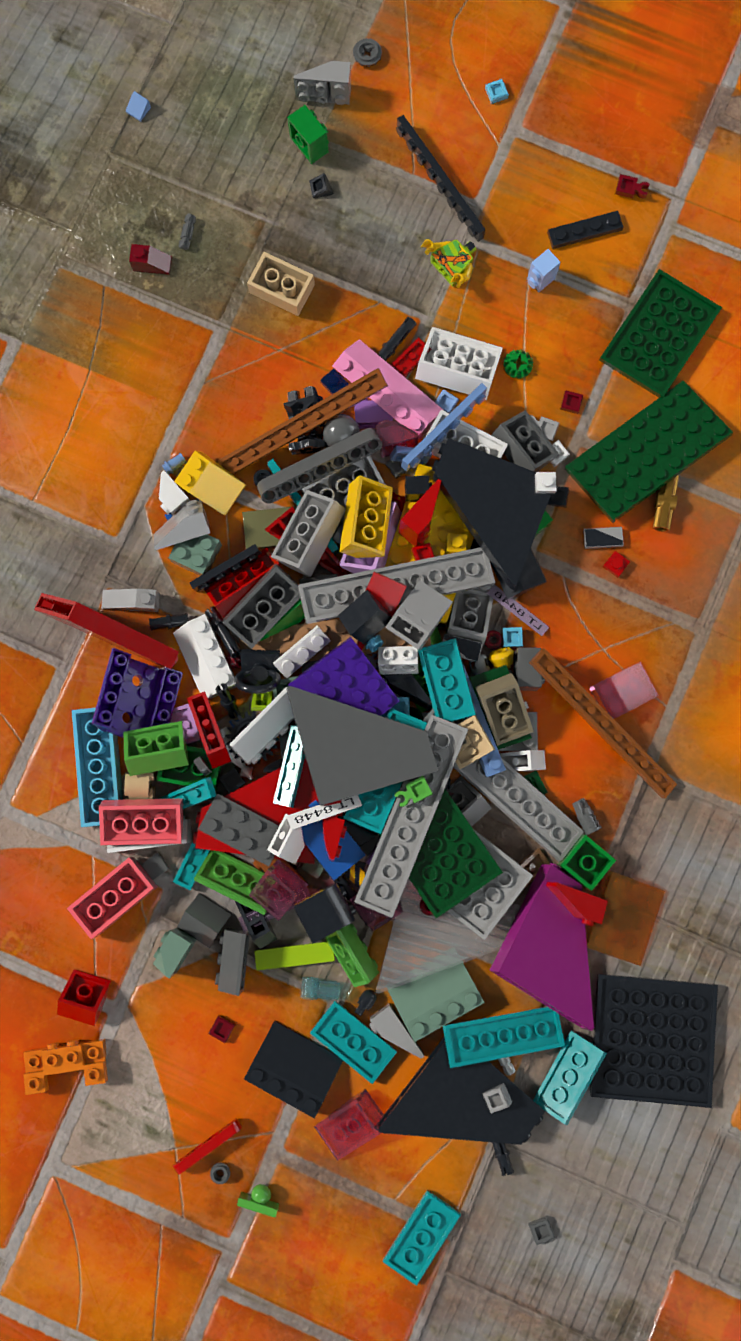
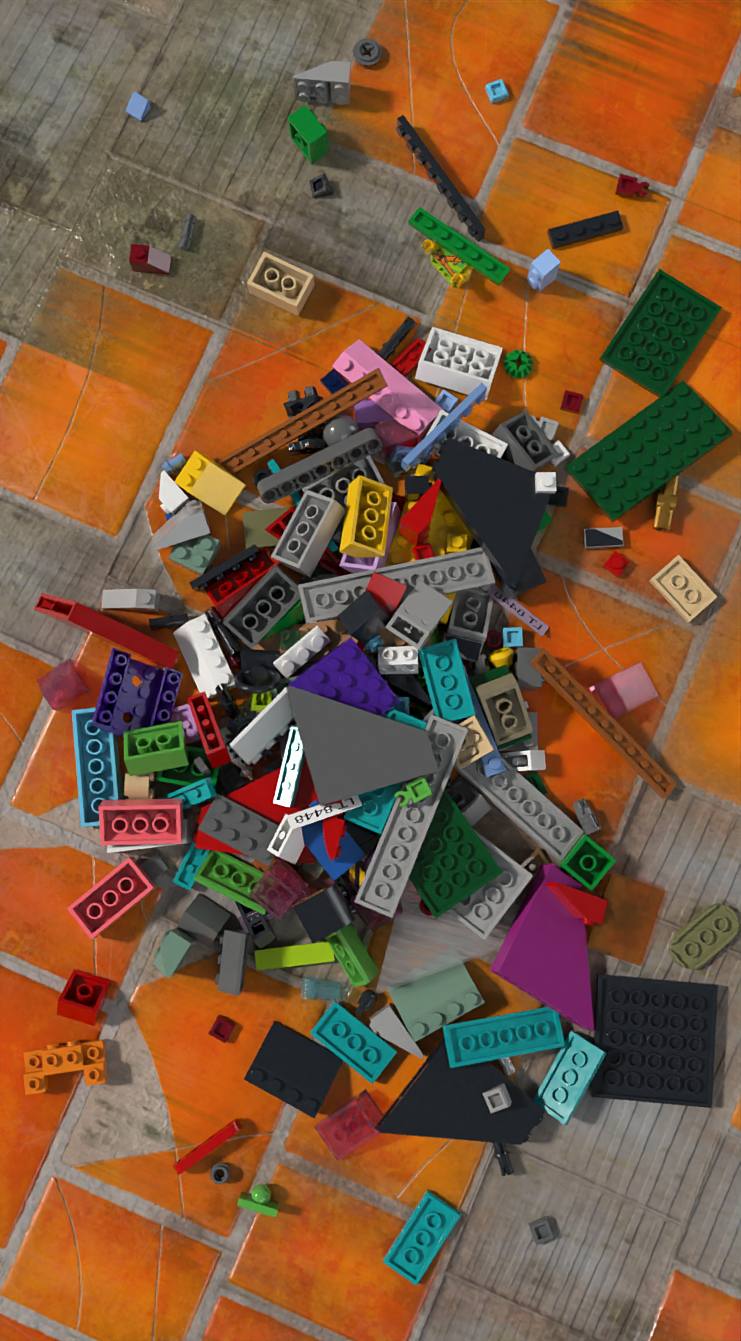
none -> clear pink slope [37,659,90,712]
none -> clear green tile [280,630,301,650]
none -> green plate [408,206,510,286]
none -> tan plate [649,555,717,623]
none -> olive tile [669,903,739,969]

